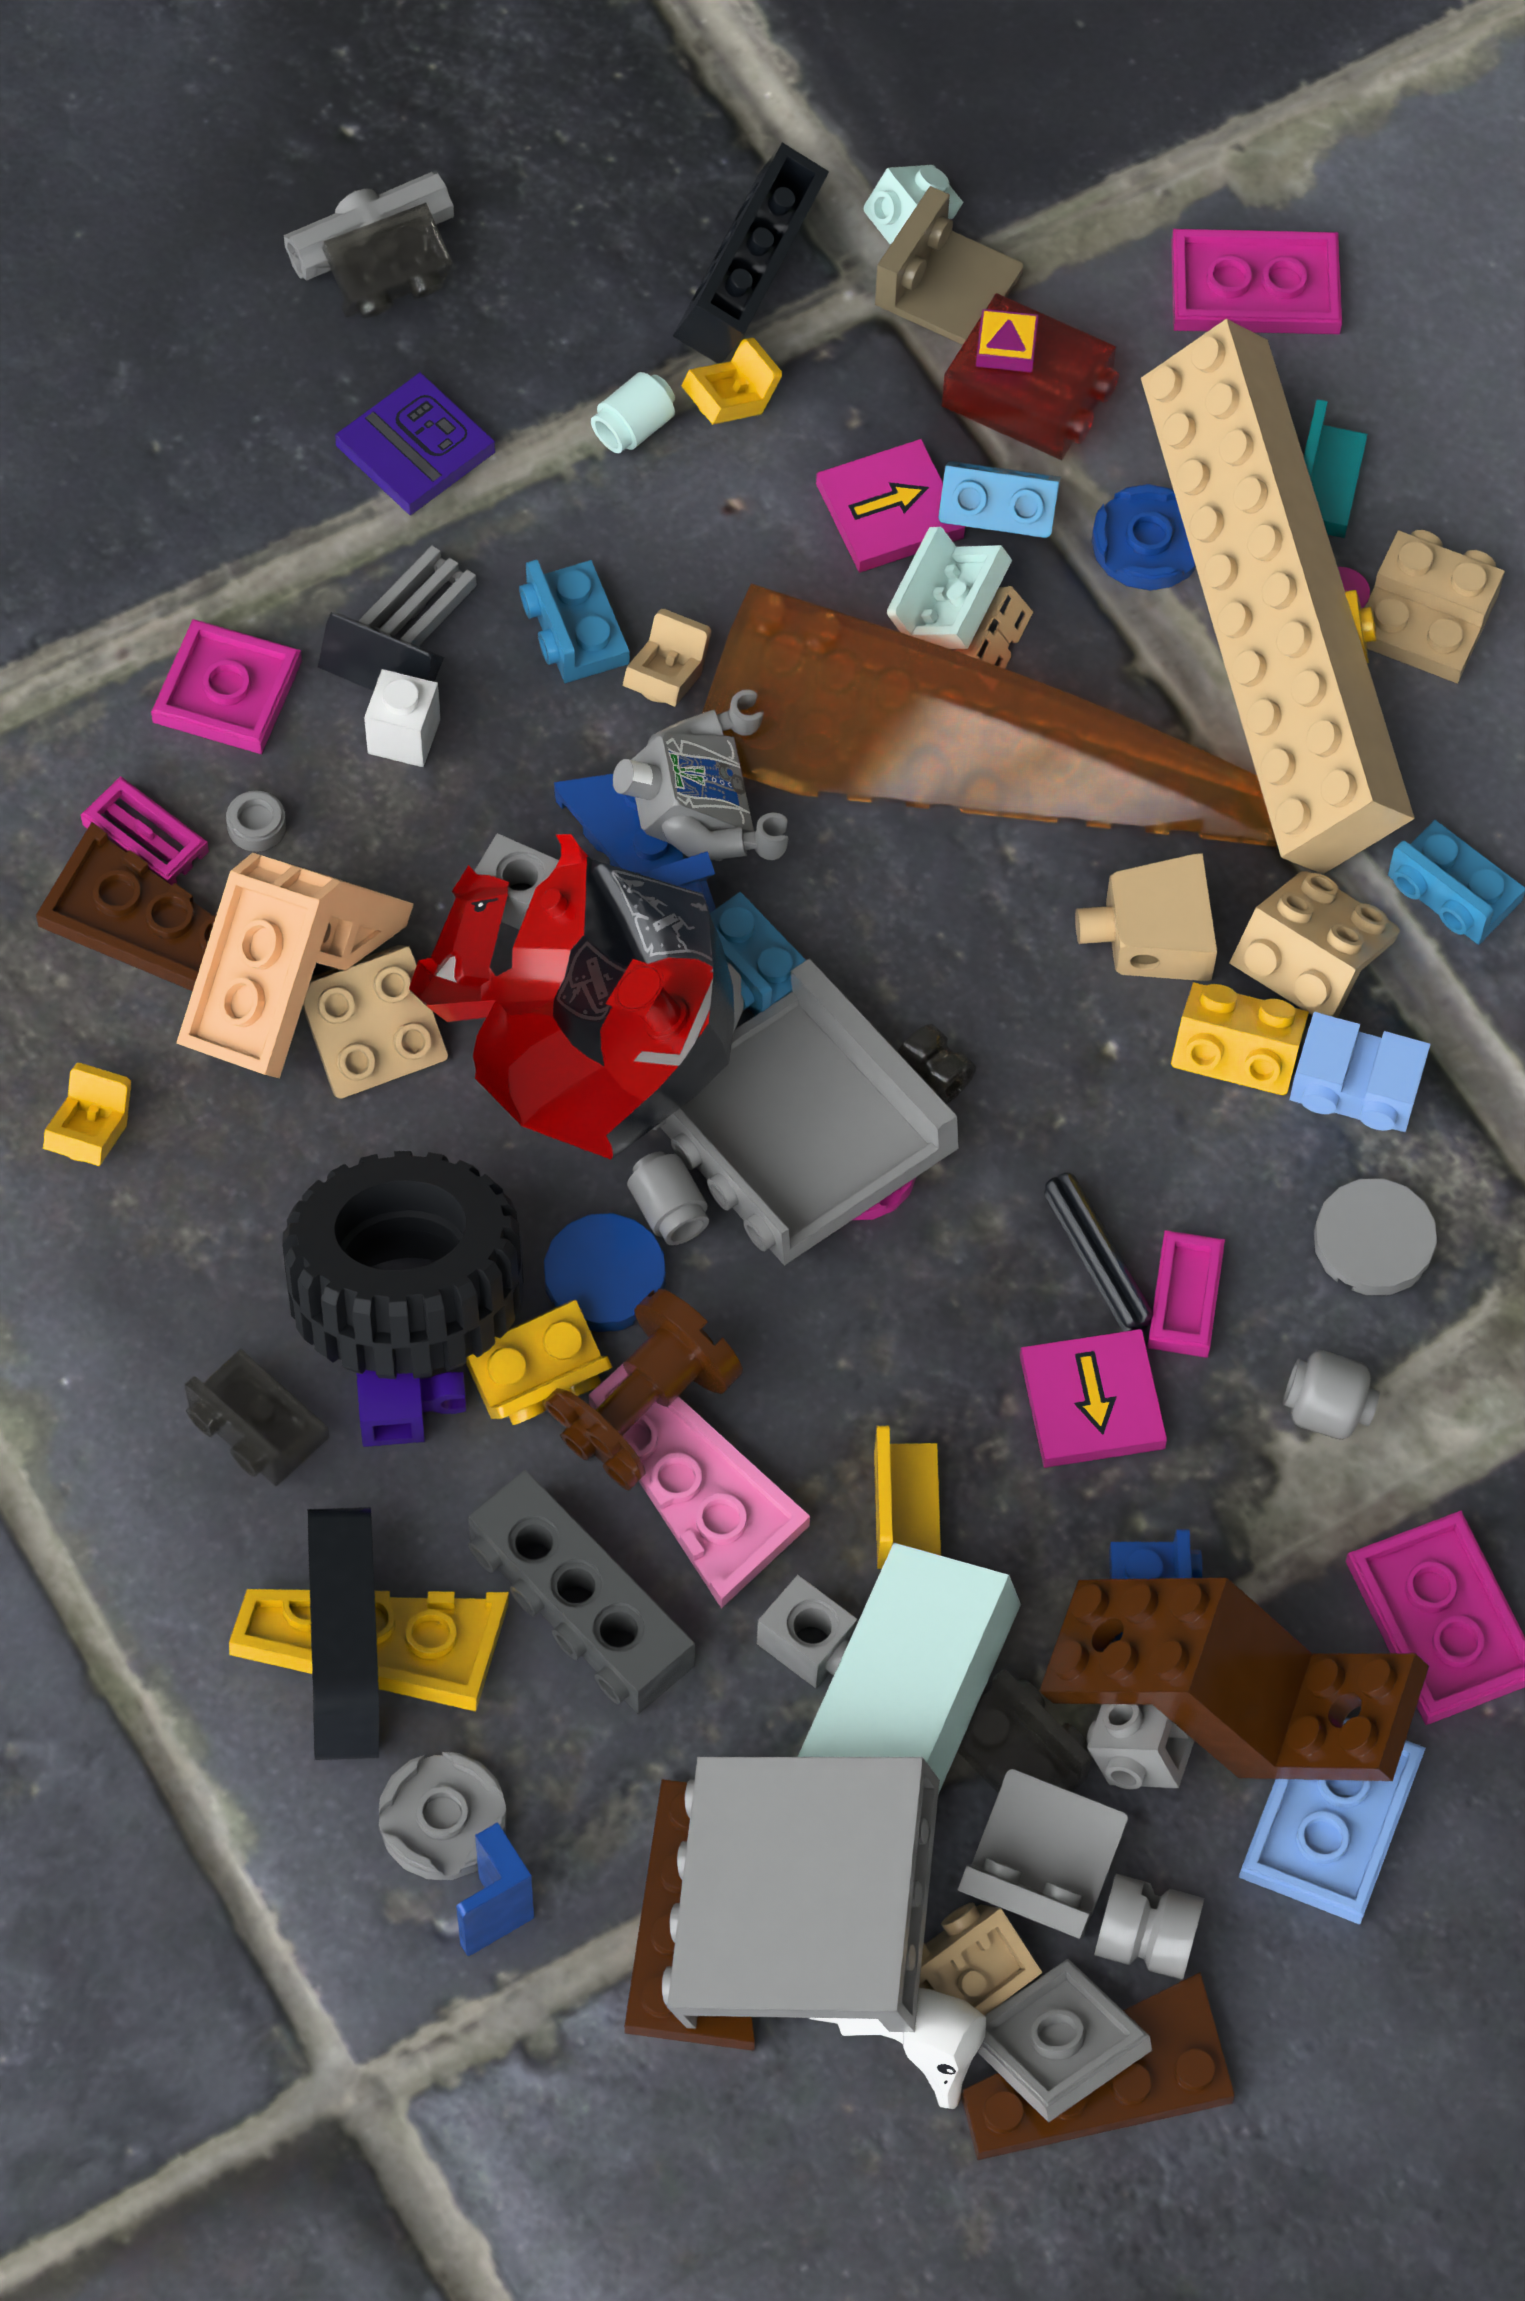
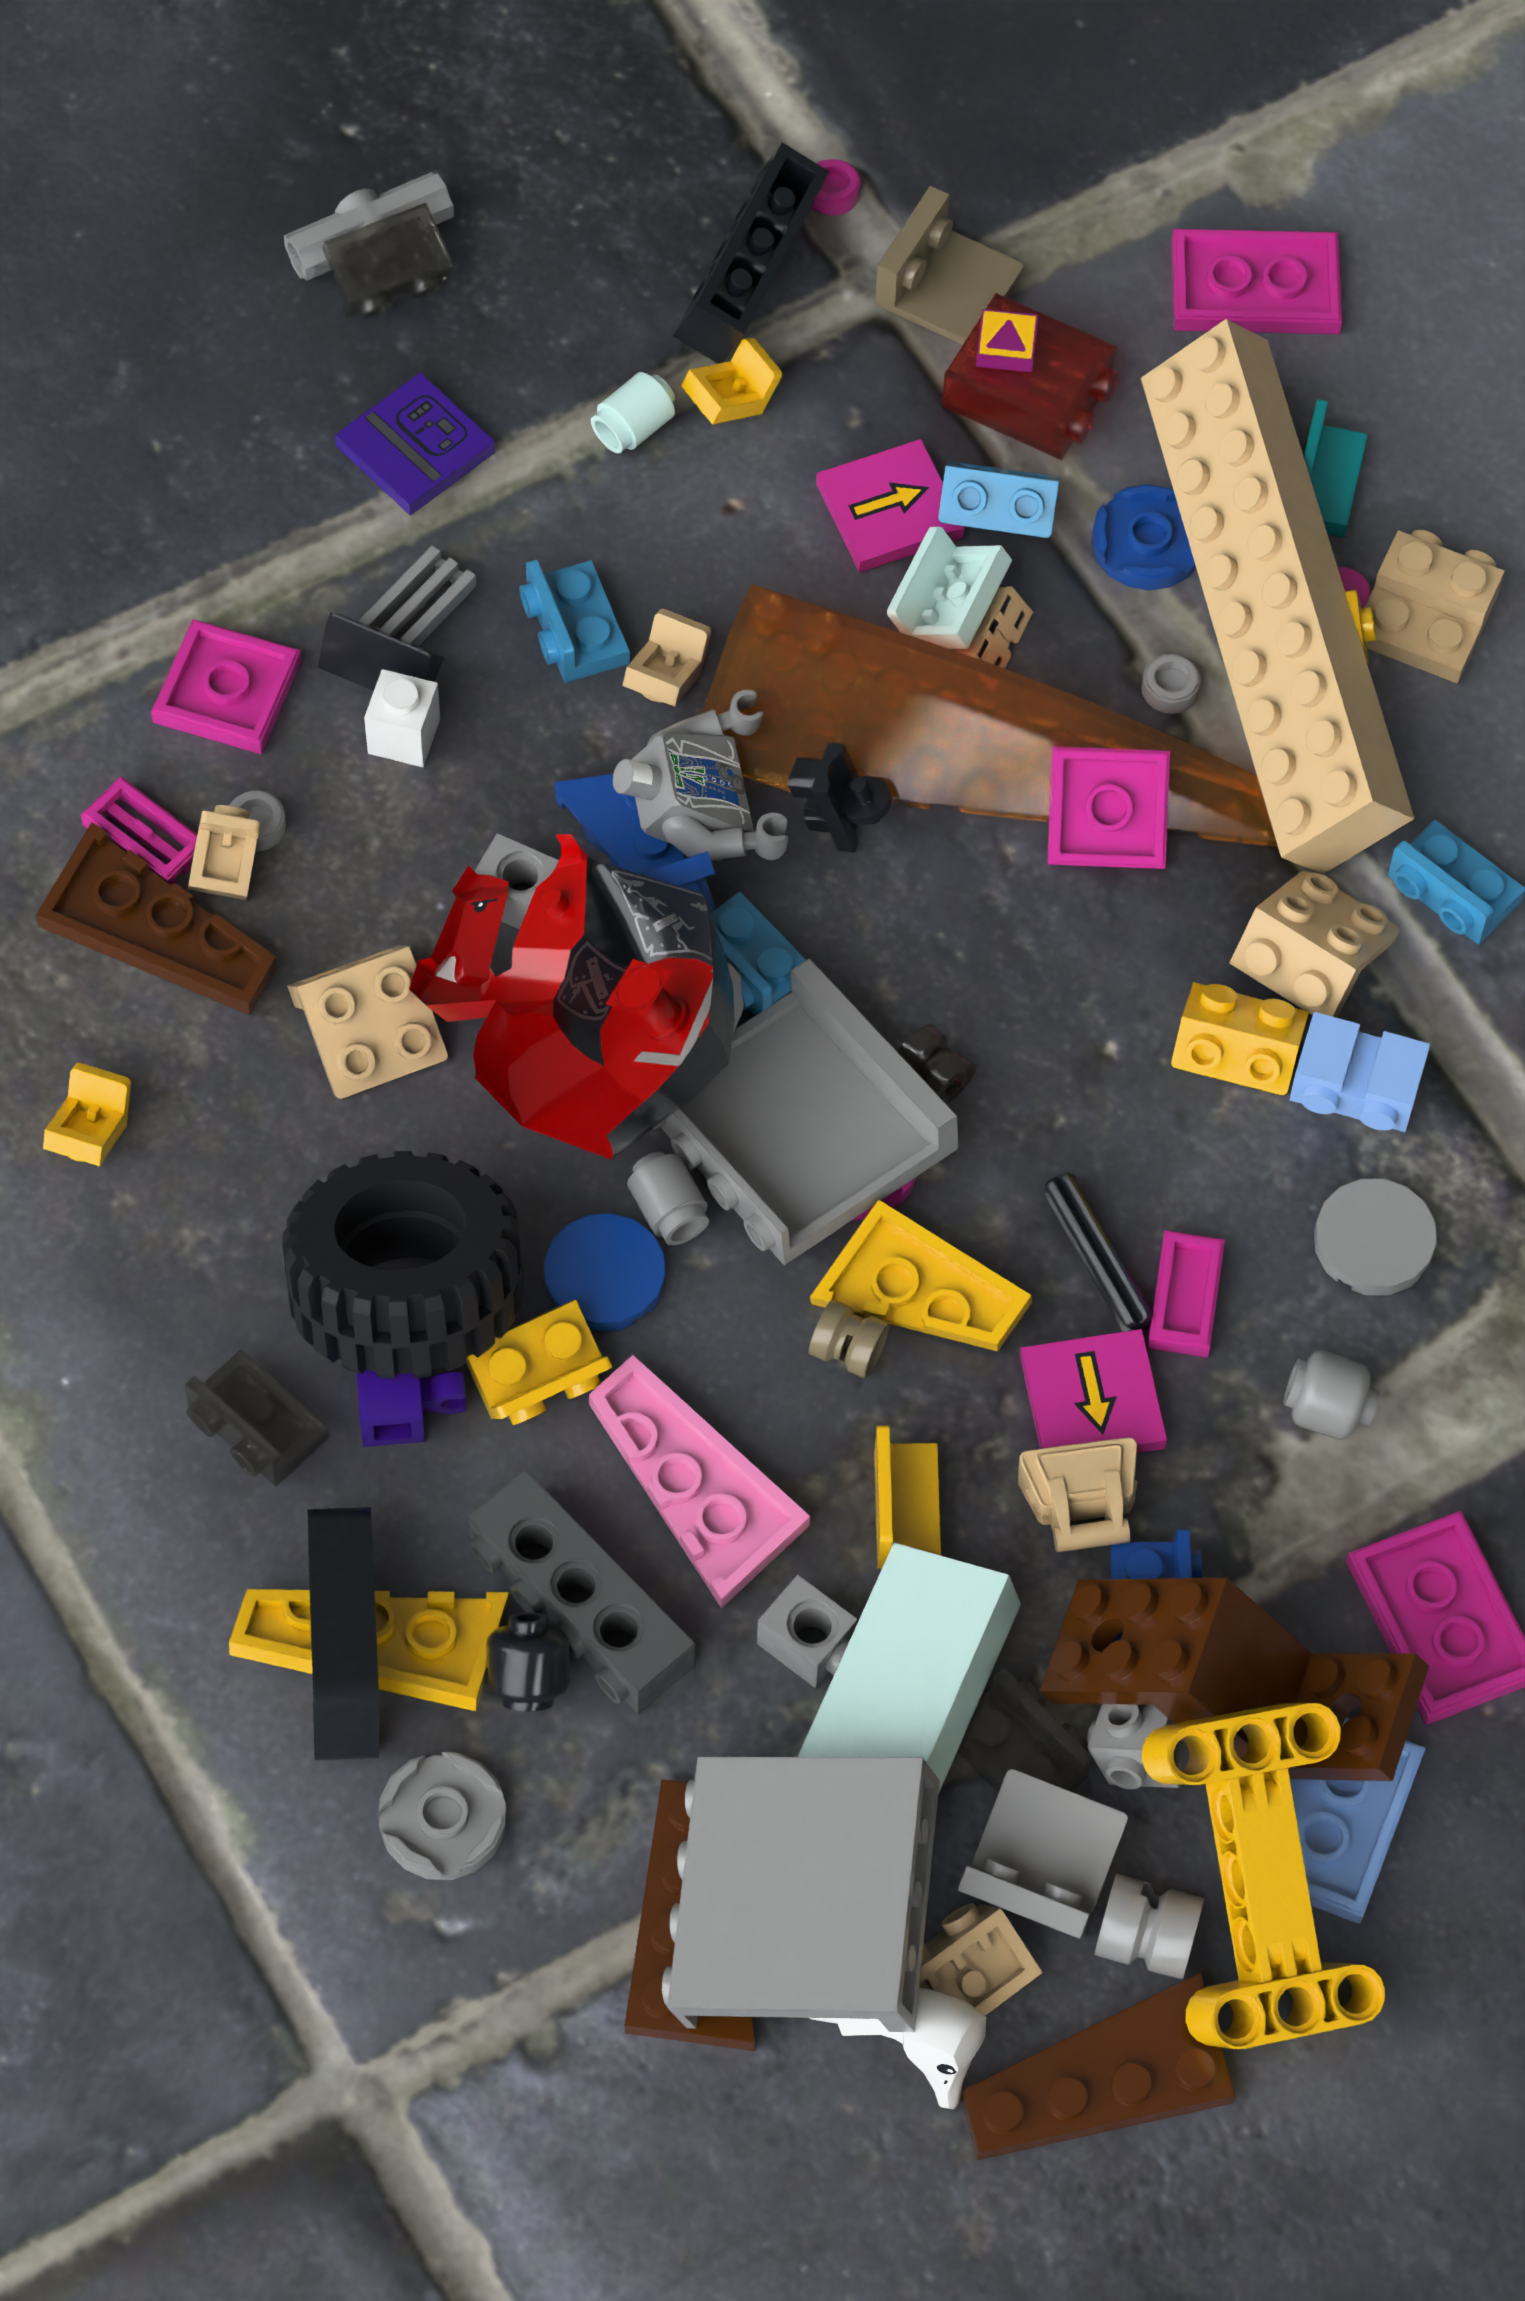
light nougat bracket [177,853,414,1078] -> none
blue panel [456,1822,534,1956] -> none
reddish brown piece [543,1288,743,1491] -> none
light aqua bracket [864,165,964,244] -> none
light grey tile [977,1959,1152,2122] -> none
tan torso [1075,853,1217,981] -> none
none -> tan bracket [187,805,261,900]
none -> black head [486,1612,570,1712]
none -> black hips [788,742,892,853]
none -> dark tan wheel [808,1299,890,1379]
none -> yellow wing [810,1199,1032,1352]
none -> dark pink tile [811,159,860,215]
none -> tan piece [1018,1437,1138,1552]
none -> dark pink tile [1047,746,1170,869]
none -> light grey tile [1141,654,1201,714]
none -> yellow beam [1142,1703,1385,2049]

